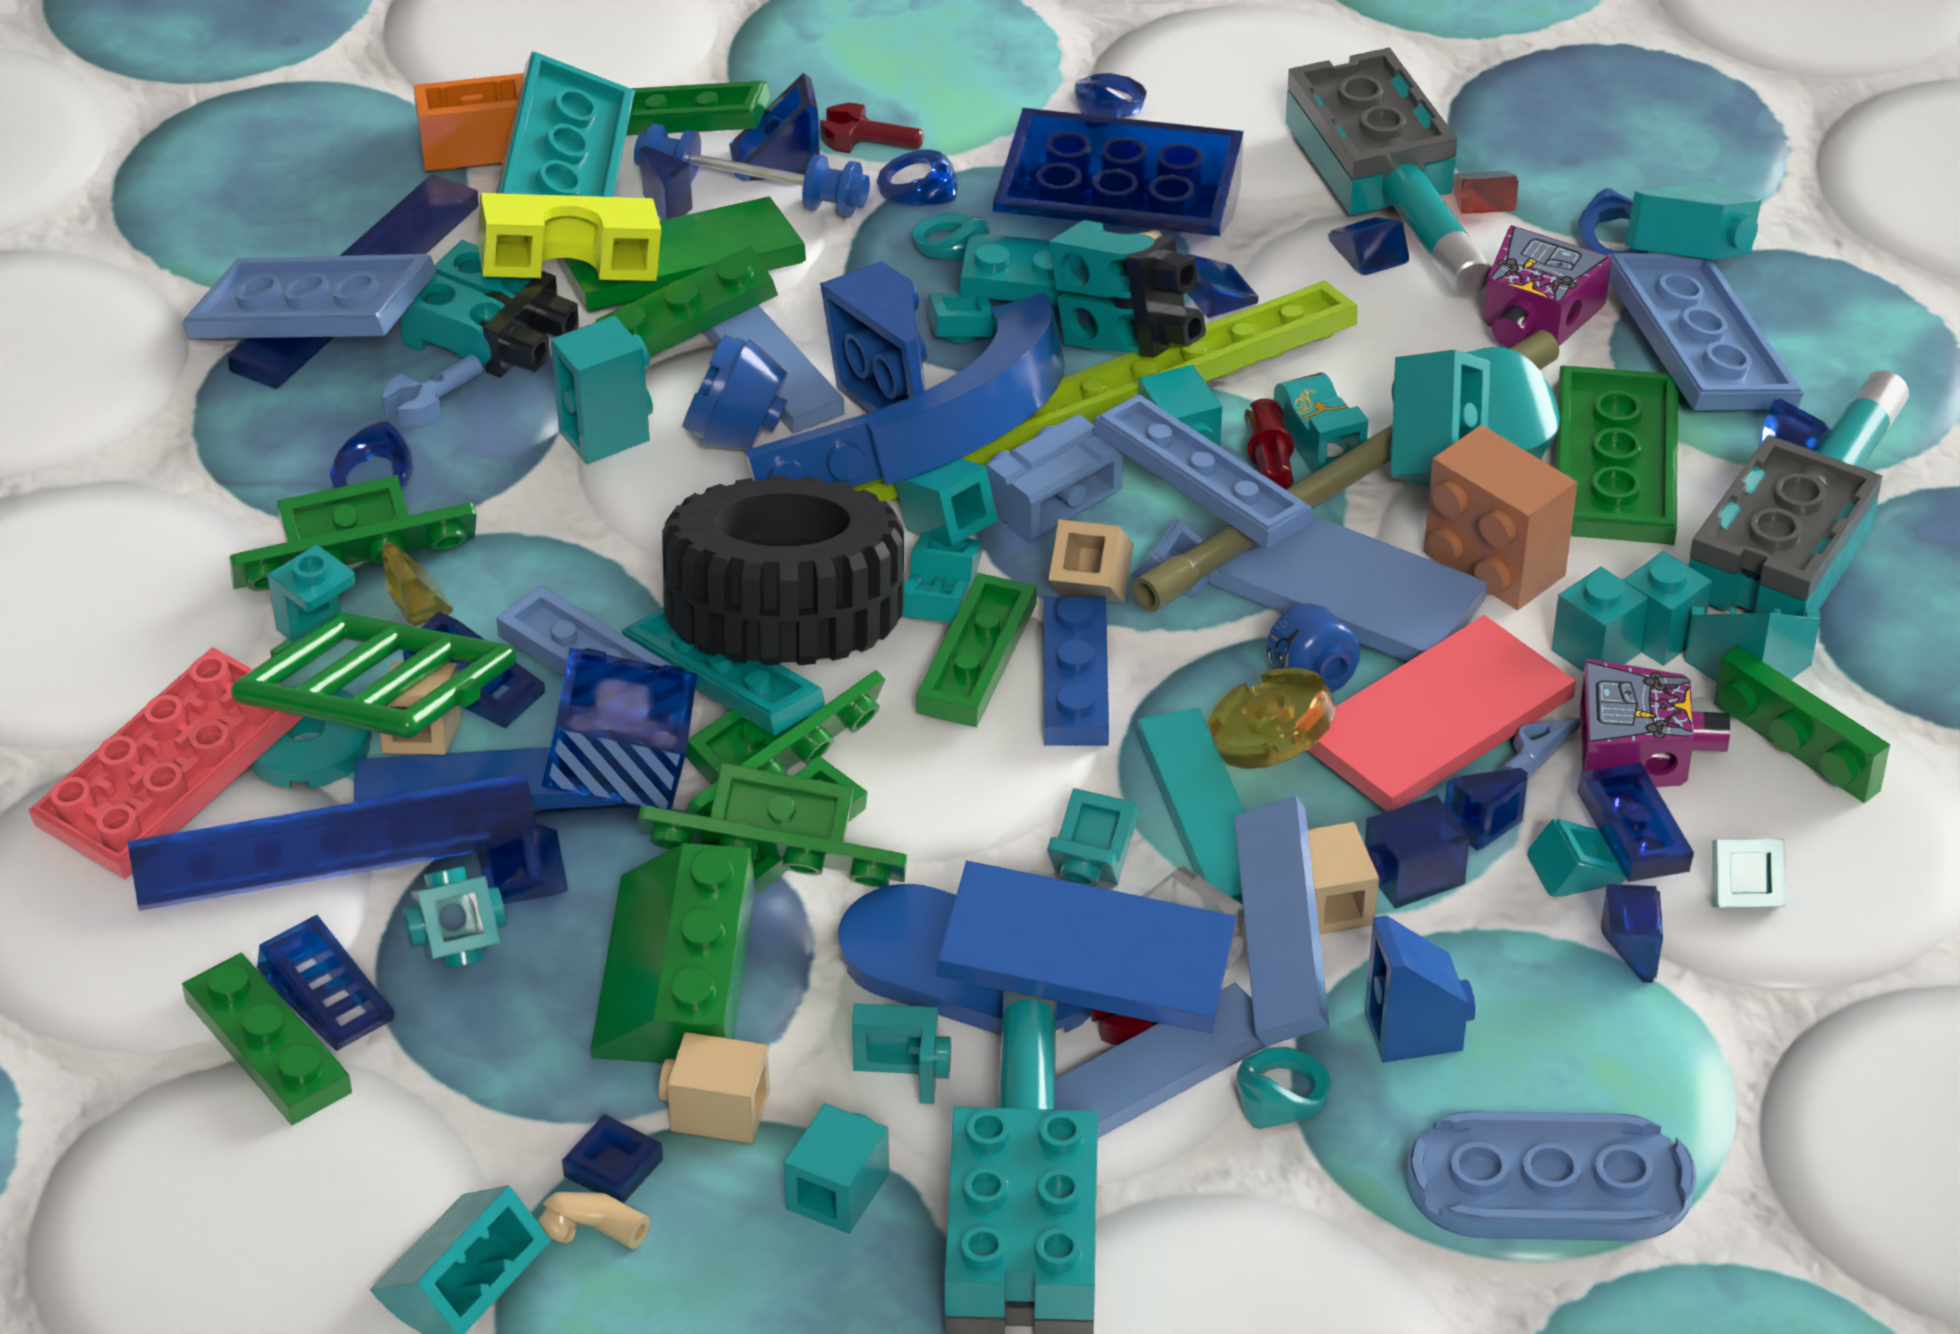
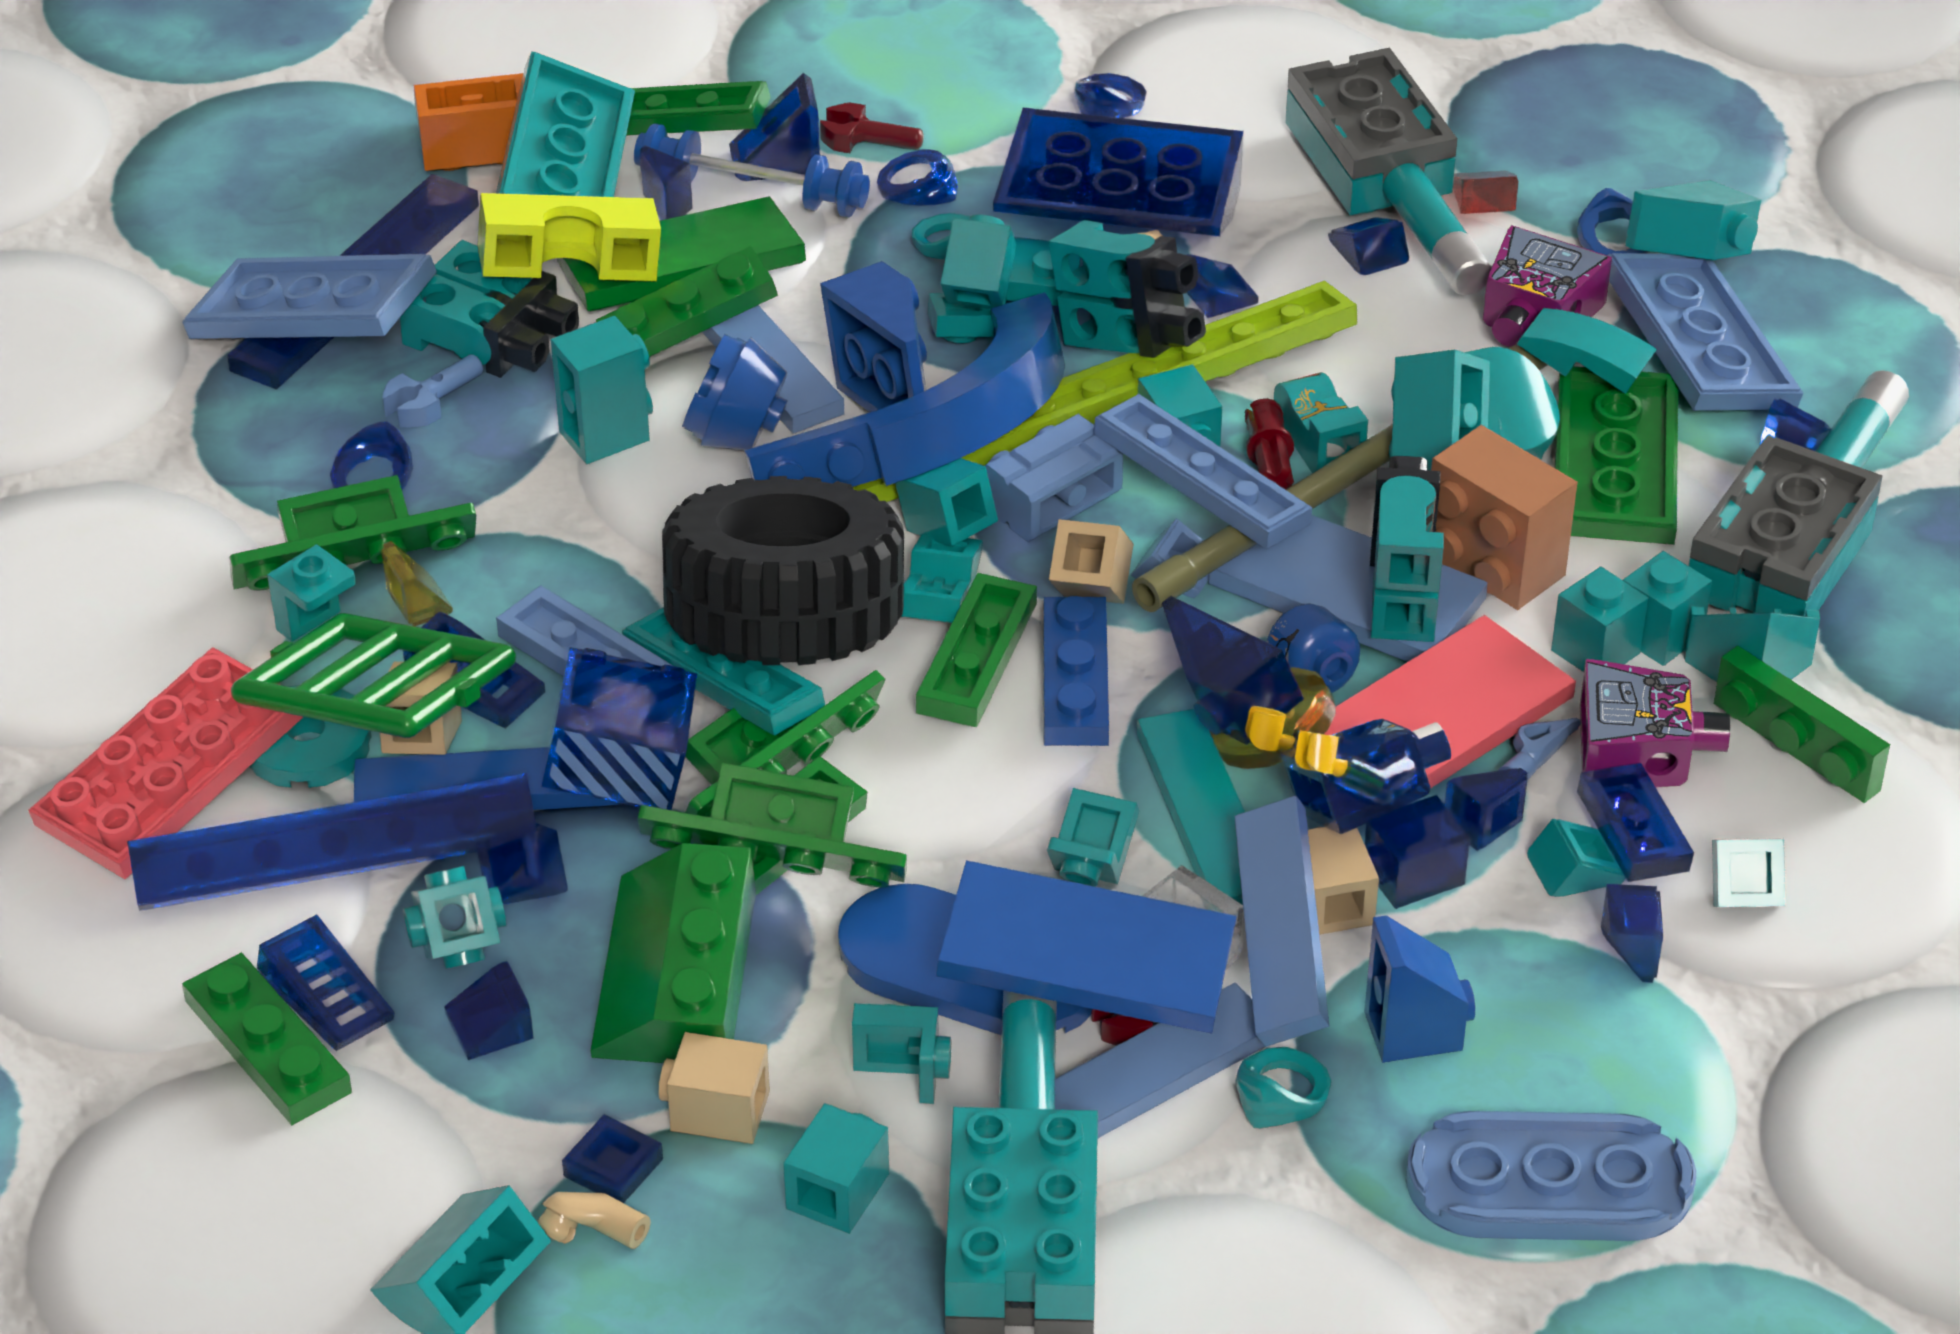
none -> clear blue slope [444,961,534,1060]
none -> teal brick [940,214,1017,309]
none -> clear blue slope [1162,596,1304,745]
none -> clear blue torso [1245,706,1451,834]
none -> teal hips [1370,456,1444,642]
none -> teal slope [1517,308,1657,394]

